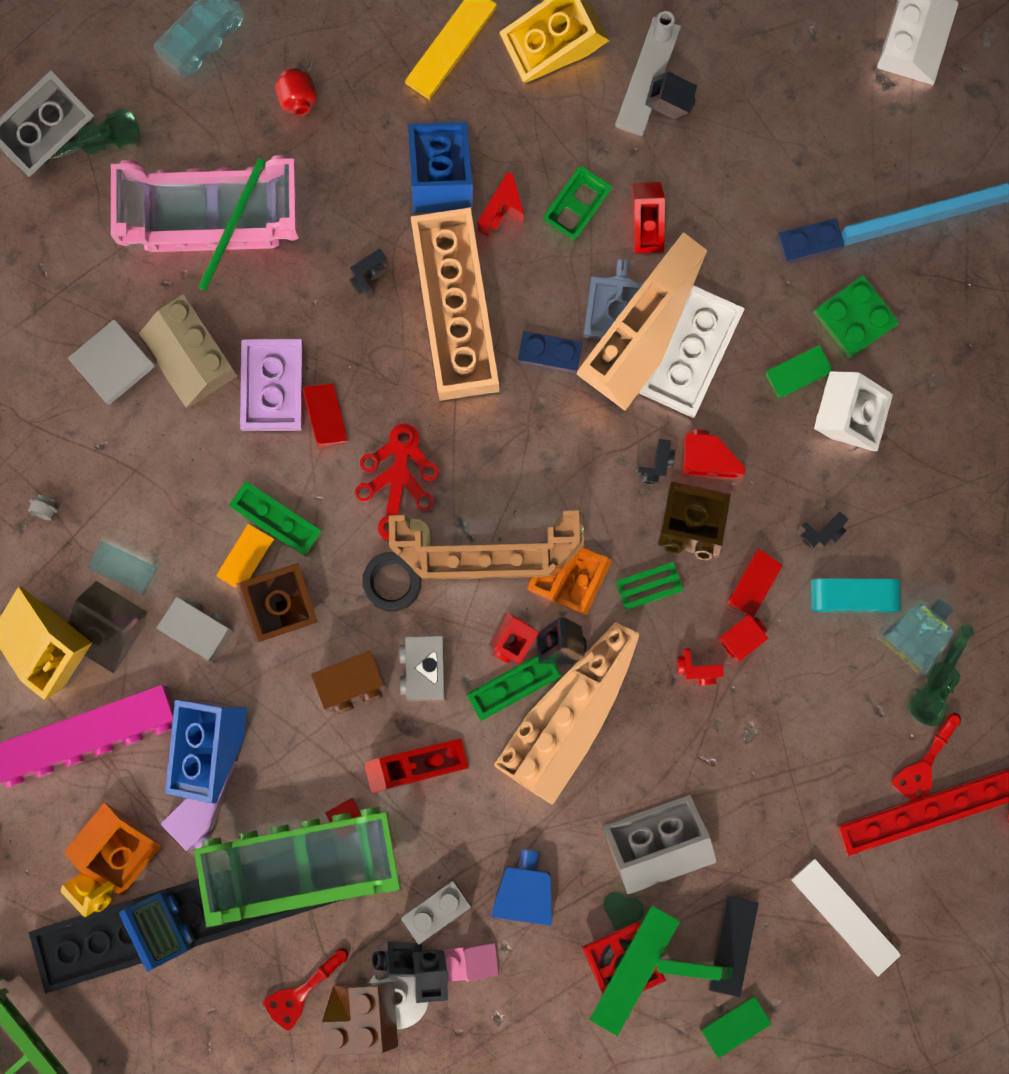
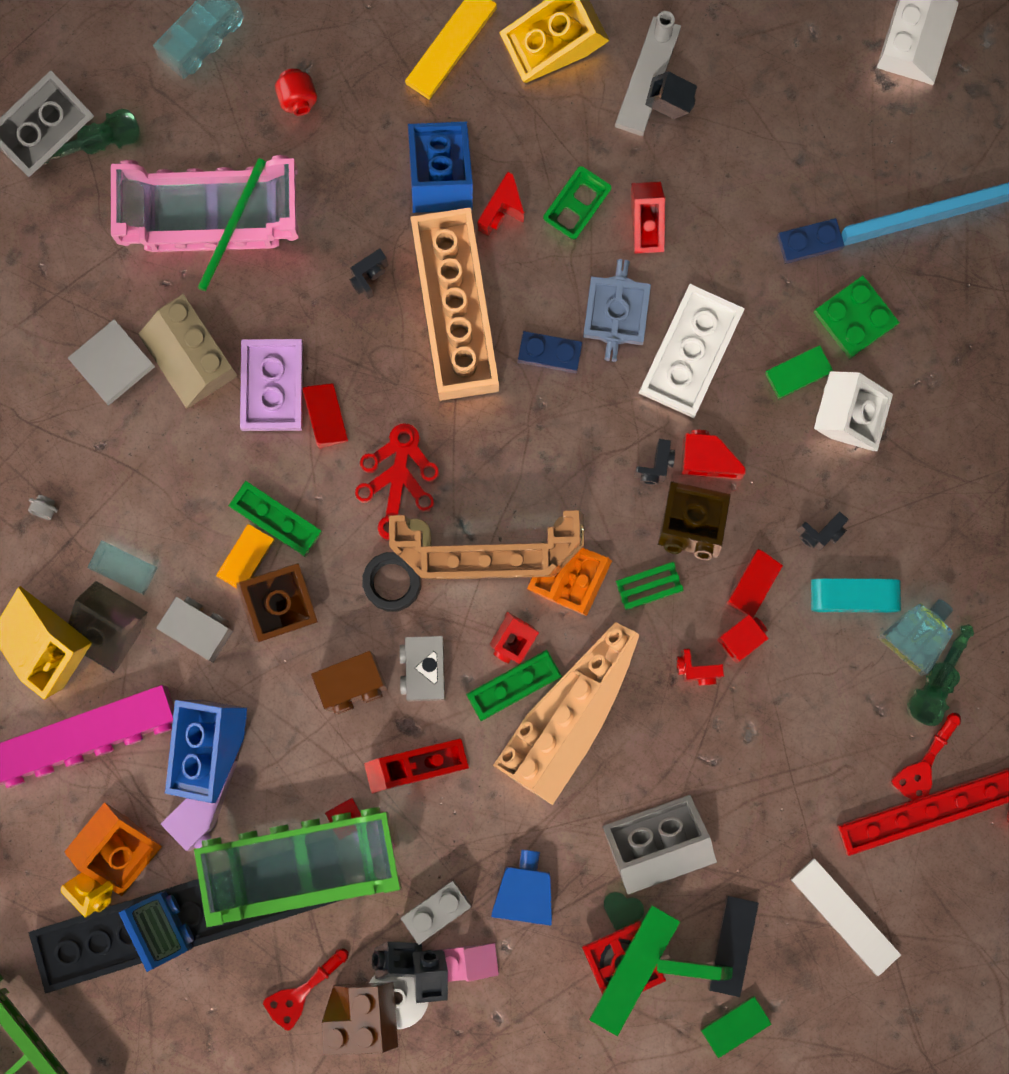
black slope [536,617,587,664] -> none
light nougat wedge [576,232,707,410] -> none

